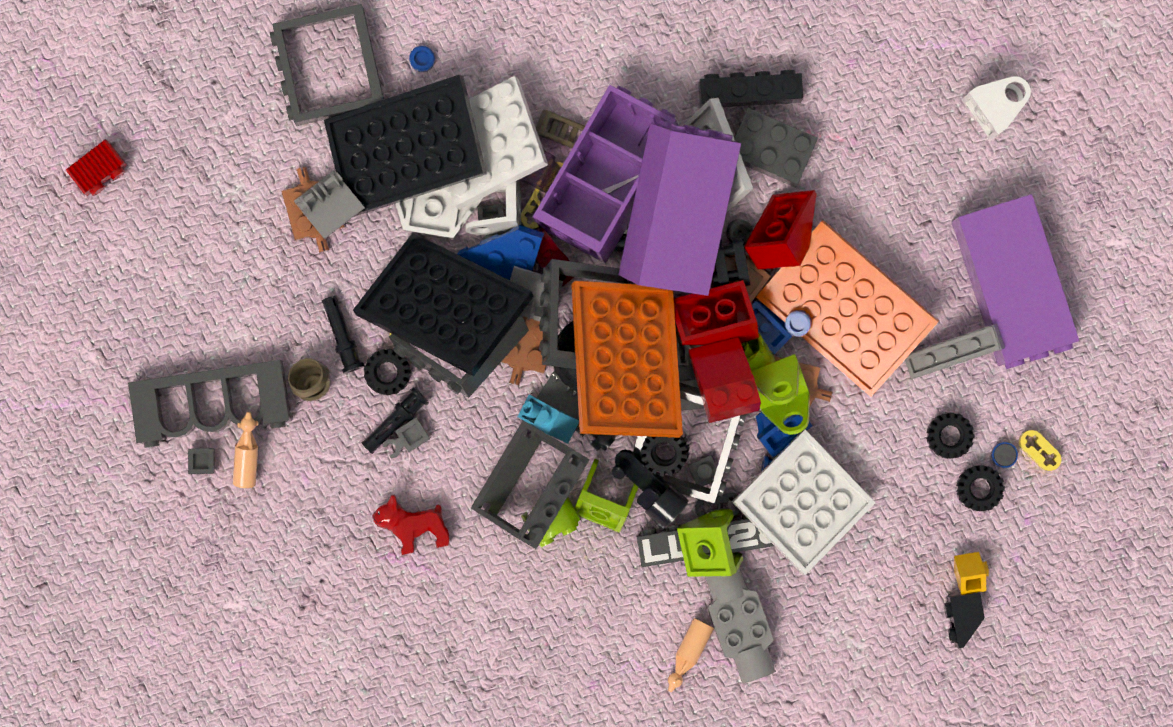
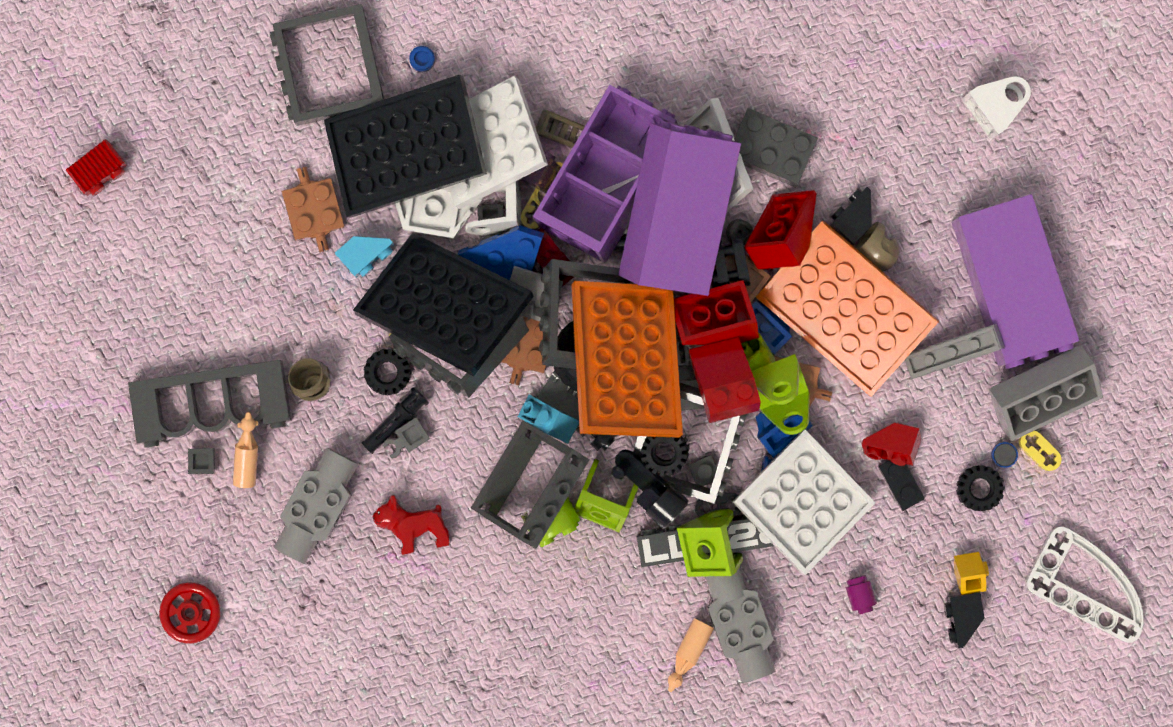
light grey hinge [294,170,365,239] -> none
black pin [322,295,365,374] -> none
black brick [699,70,803,108] -> none
tile [785,310,812,337] -> none
black tyre [926,413,975,459] -> none
none -> red plate [159,582,221,644]
none -> light grey brick [274,448,358,564]
none -> medium azure slope [335,236,395,278]
none -> black slope [830,187,872,246]
none -> magenta brick [846,575,877,614]
none -> dark tan helmet [855,221,900,272]
none -> red slope [861,423,922,466]
none -> black plate [878,460,925,511]
none -> light grey brick [989,345,1103,441]
none -> white beam [1025,527,1143,643]

